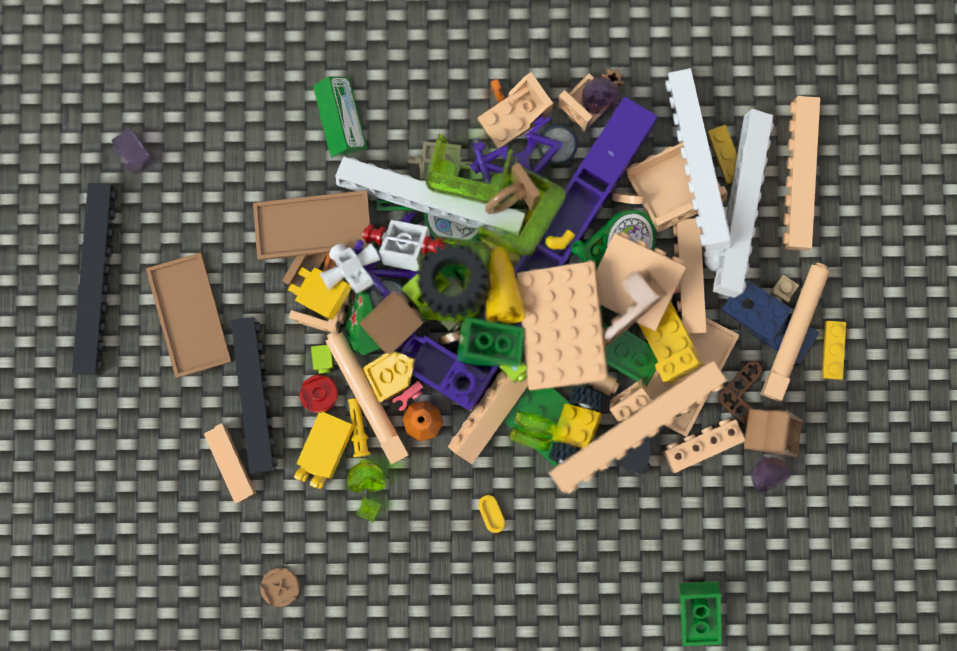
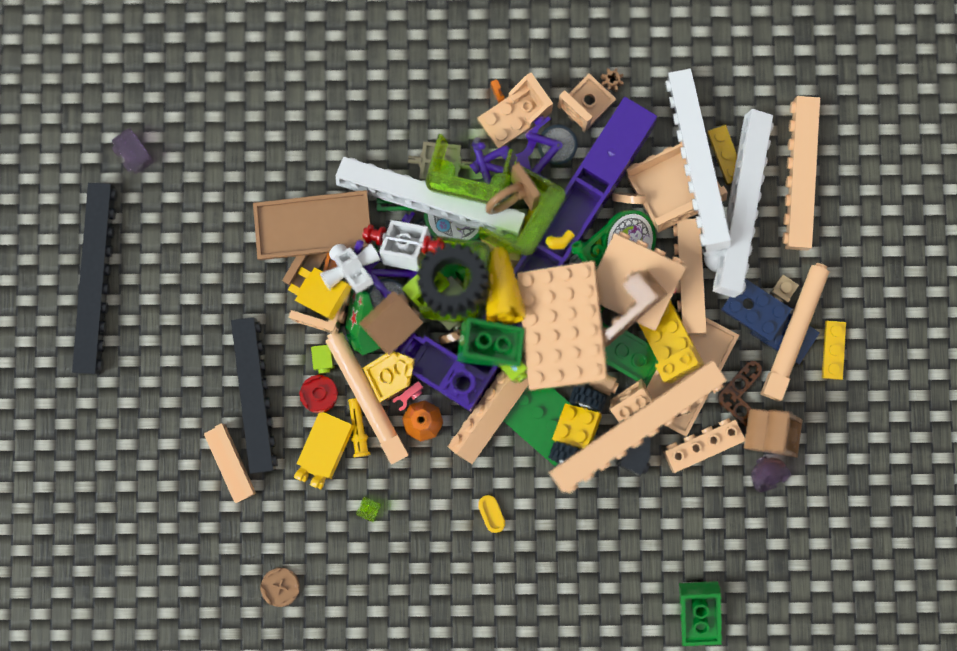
medium nougat tile [146,253,232,378] -> none
green slope [313,76,367,158] -> none
clear neon green cylinder [347,459,386,493] -> none
clear neon green wheel [509,410,558,451] -> none
clear purple cylinder [581,77,620,114] -> none

